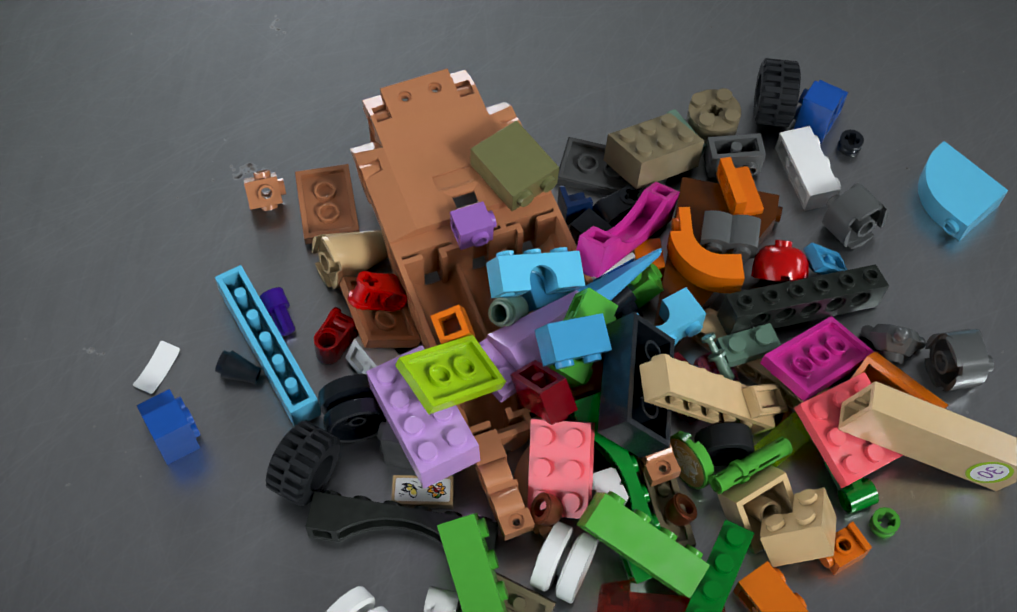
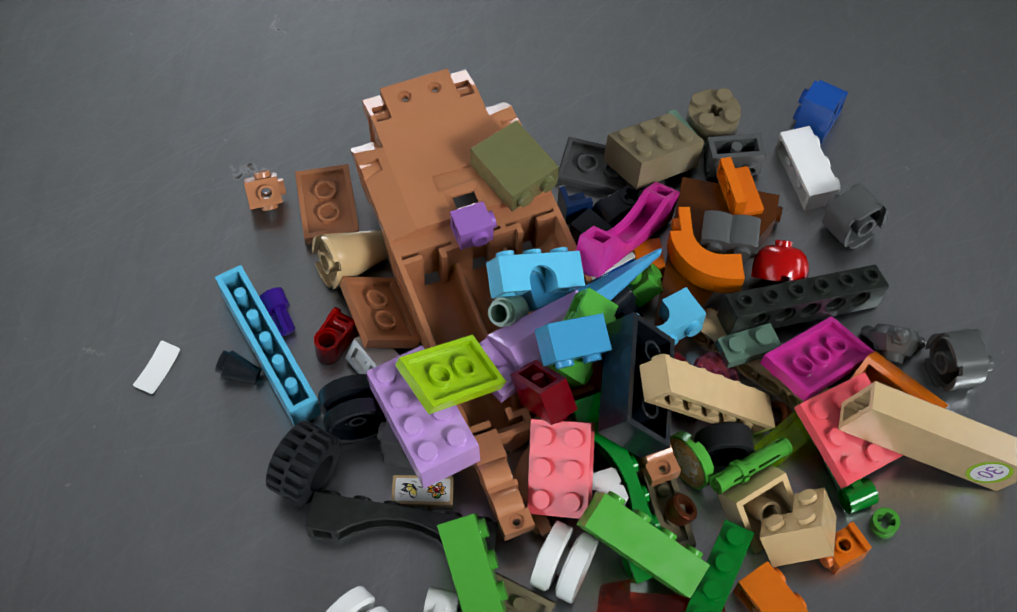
blue brick [136,389,201,465] -> none
red piece [347,271,407,312] -> none
orange brick [430,304,475,344] -> none
copper piece [531,492,563,526] -> none
sand green piece [701,333,734,380] -> none
tan tile [742,383,788,418] -> none
black tyre [753,58,801,127] -> none
dark azure plate [803,243,848,275] -> none
black bush [837,129,864,156] -> none
medium azure brick [918,141,1008,241] -> none

